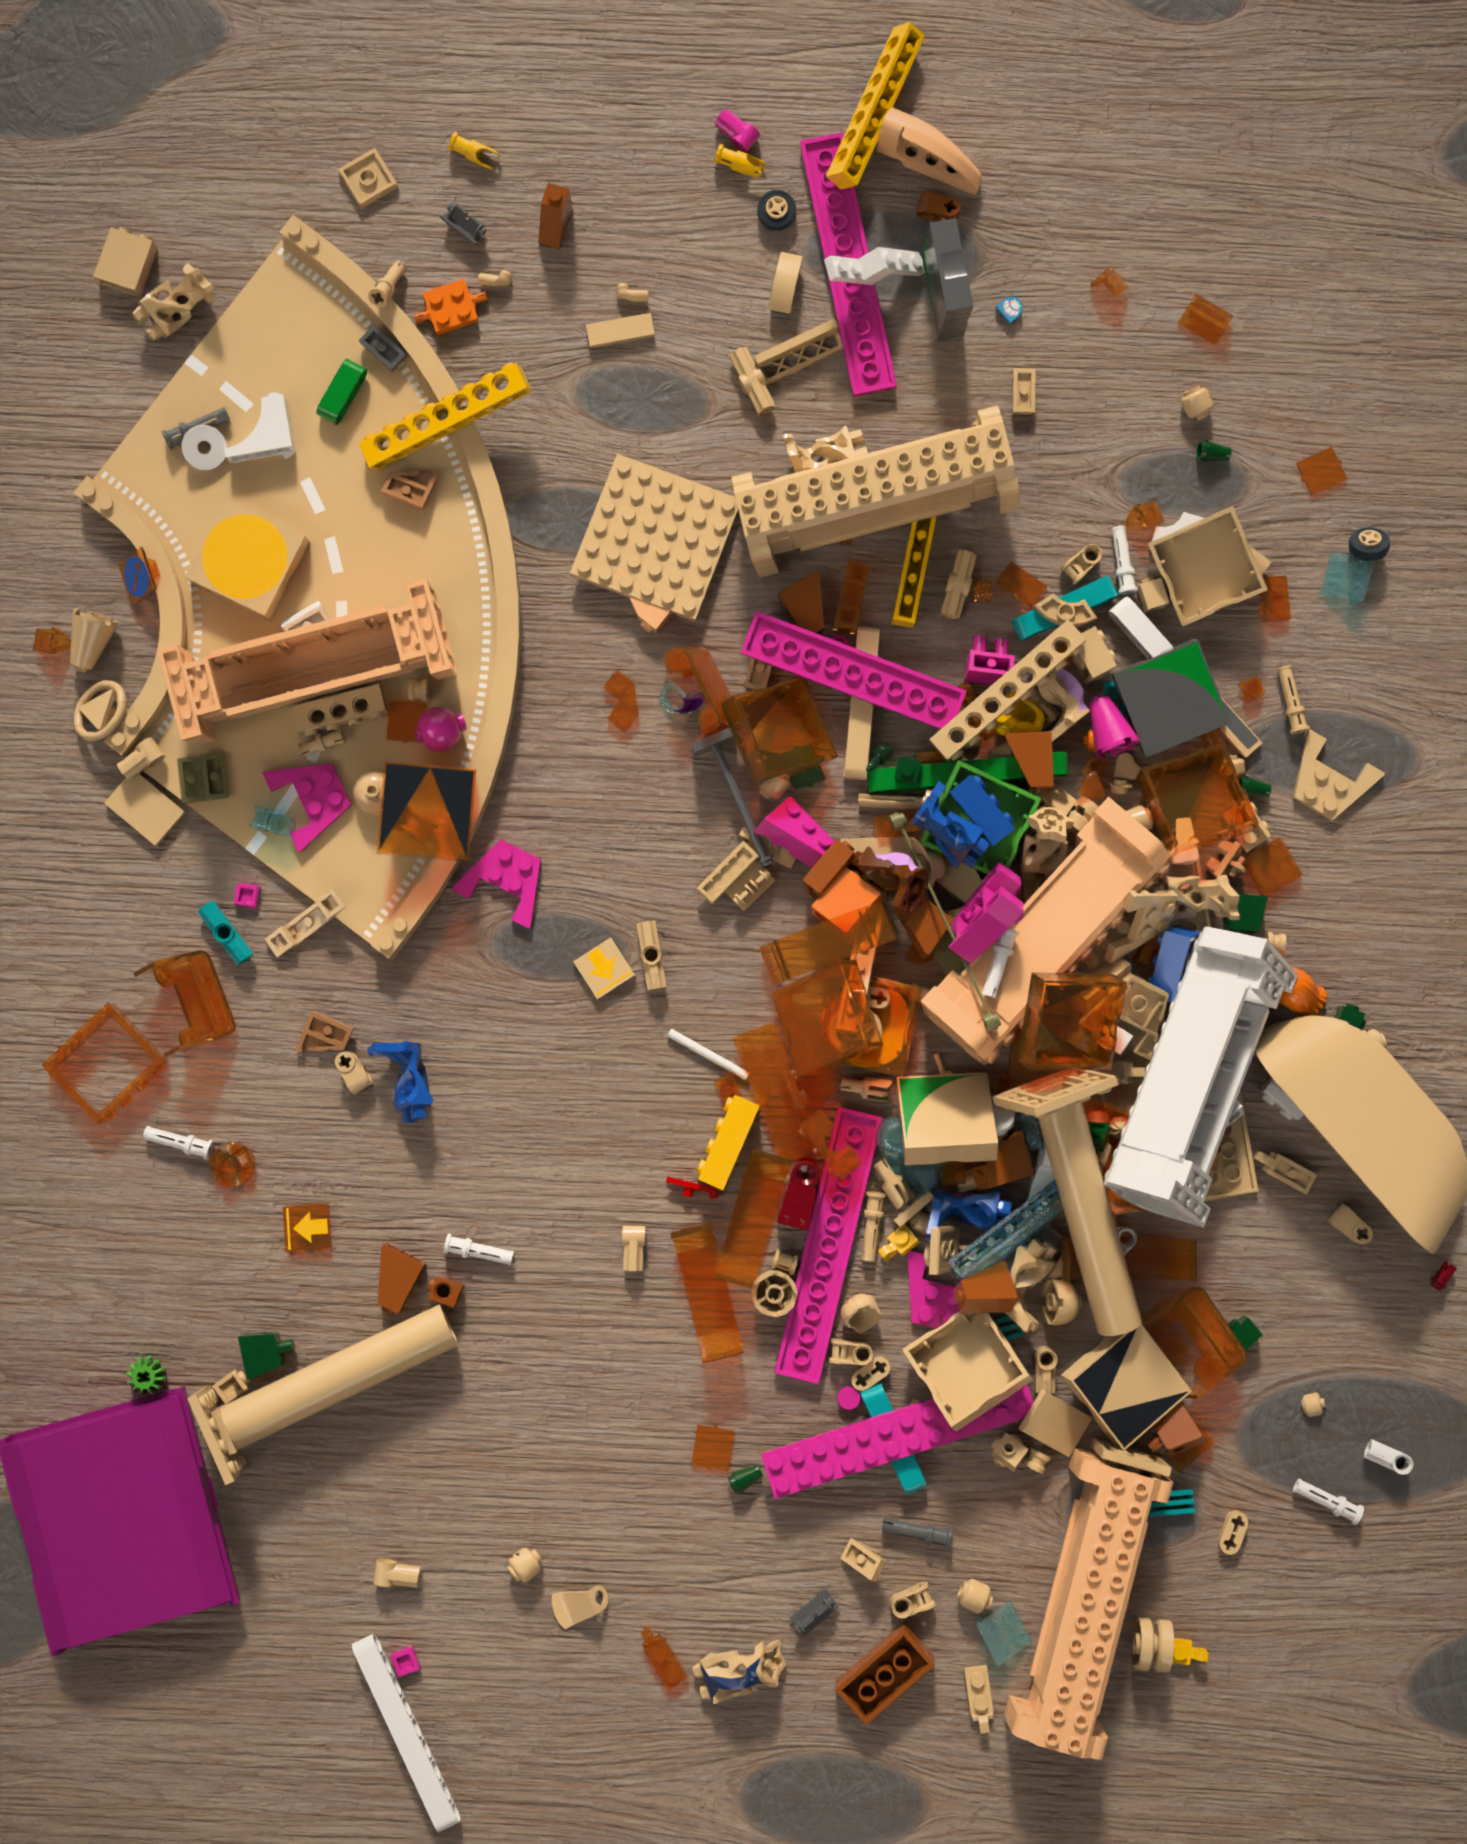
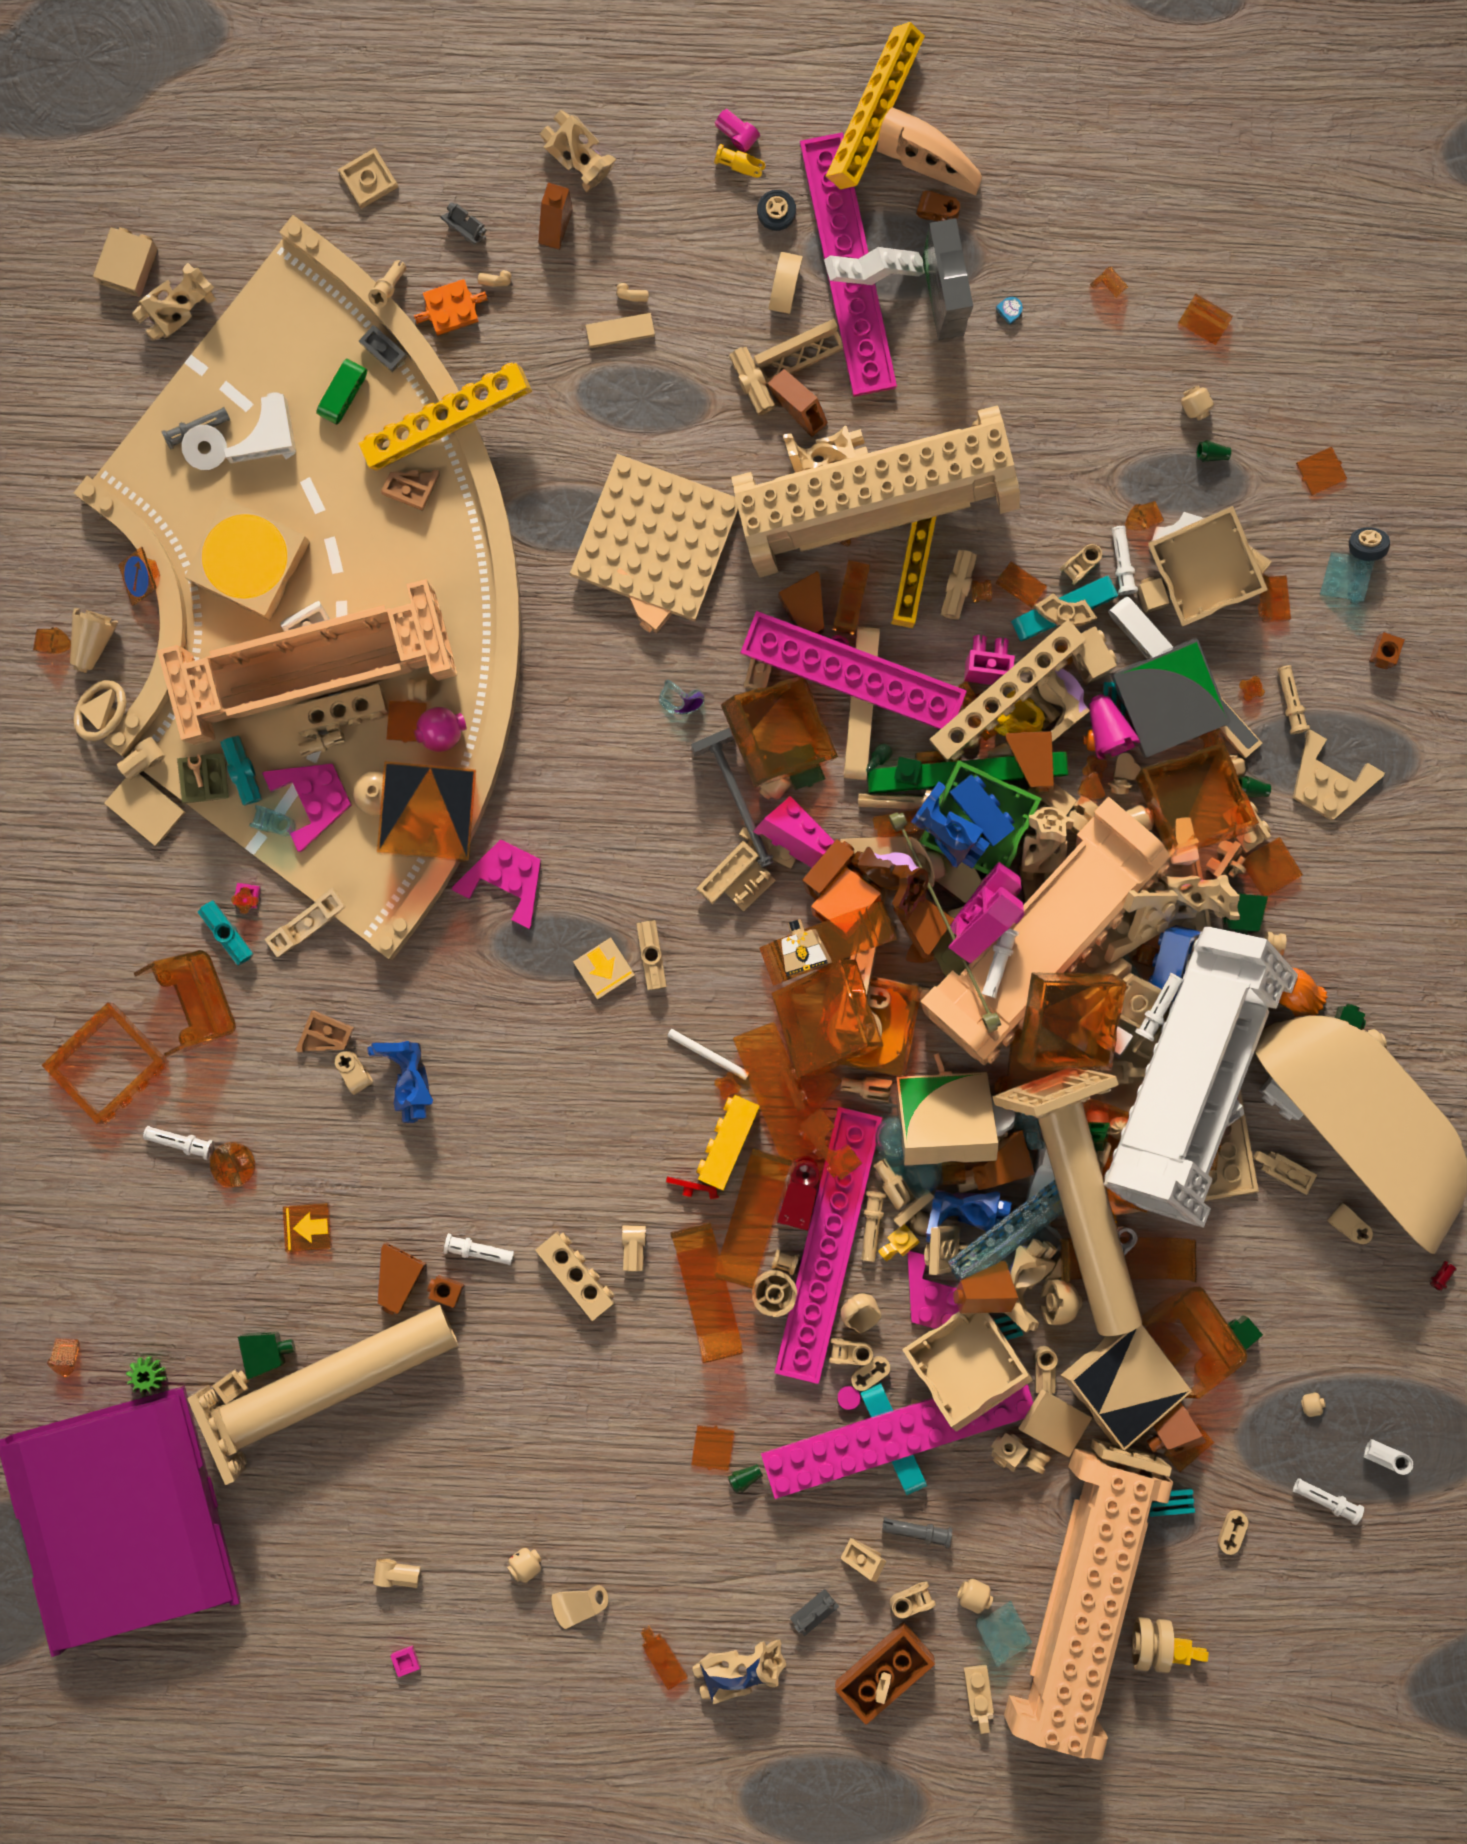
white beam [352,1634,461,1832] -> none
yellow piece [448,132,500,170] -> none
clear orange tile [603,669,639,732] -> none
clear orange windscreen [663,646,735,739] -> none
tan plate [1012,368,1036,415] -> none
none -> clear orange tile [47,1338,80,1377]
none -> light nougat hand [187,755,204,788]
none -> teal piece [220,736,262,806]
none -> clear orange plate [231,887,259,914]
none -> tan brick [535,1231,615,1321]
none -> tan hips [540,110,617,192]
none -> dark orange slope [768,369,828,437]
none -> torso [781,919,832,976]
none -> tan tile [875,1672,891,1704]
none -> white pin [1135,973,1184,1041]
none -> dark orange brick [1369,632,1405,669]

